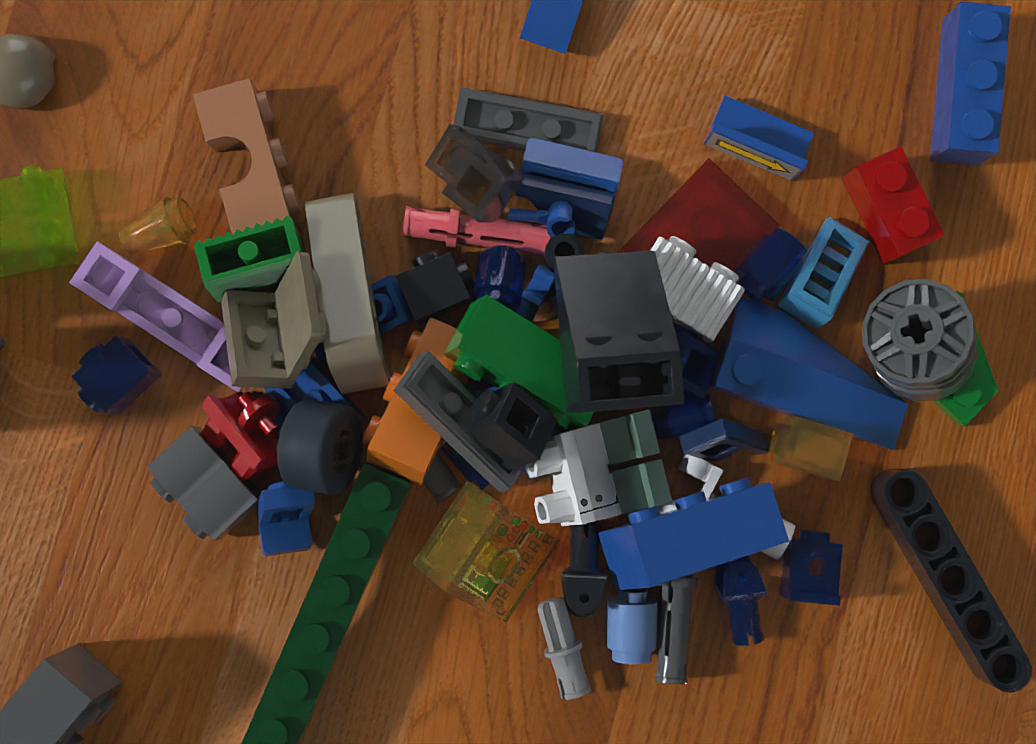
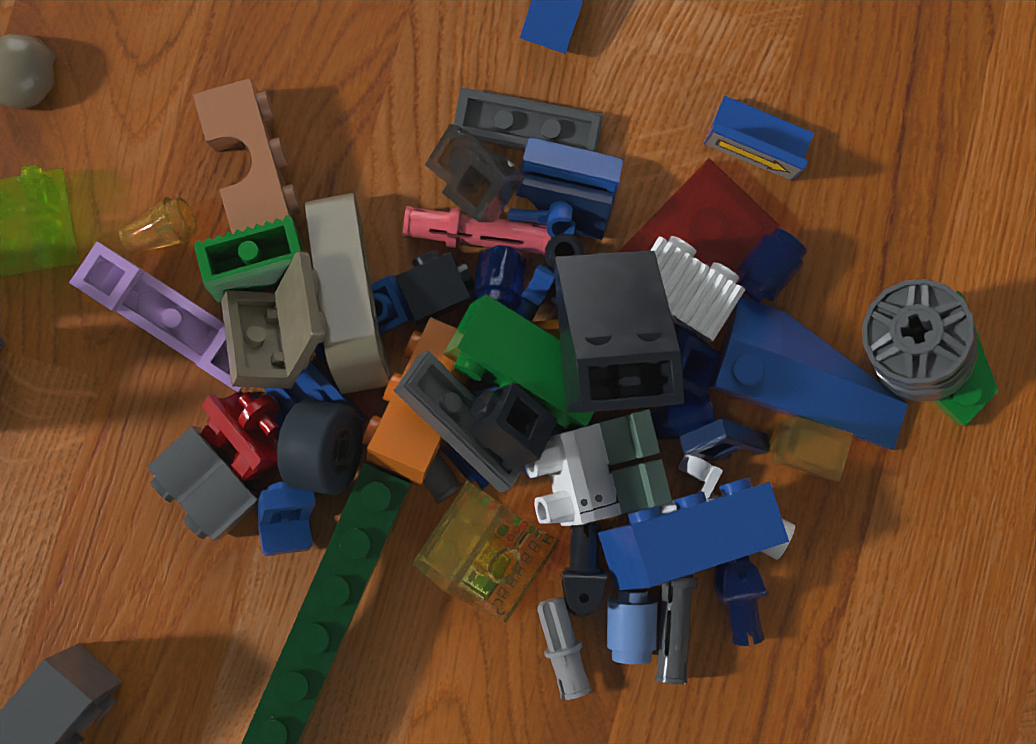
clear blue brick [71,335,163,414] -> none
dark azure slope [778,217,870,329] -> none
clear blue brick [780,529,843,606] -> none
red brick [842,146,945,265] -> none
black beam [870,469,1032,693] -> none
blue brick [930,1,1011,166] -> none

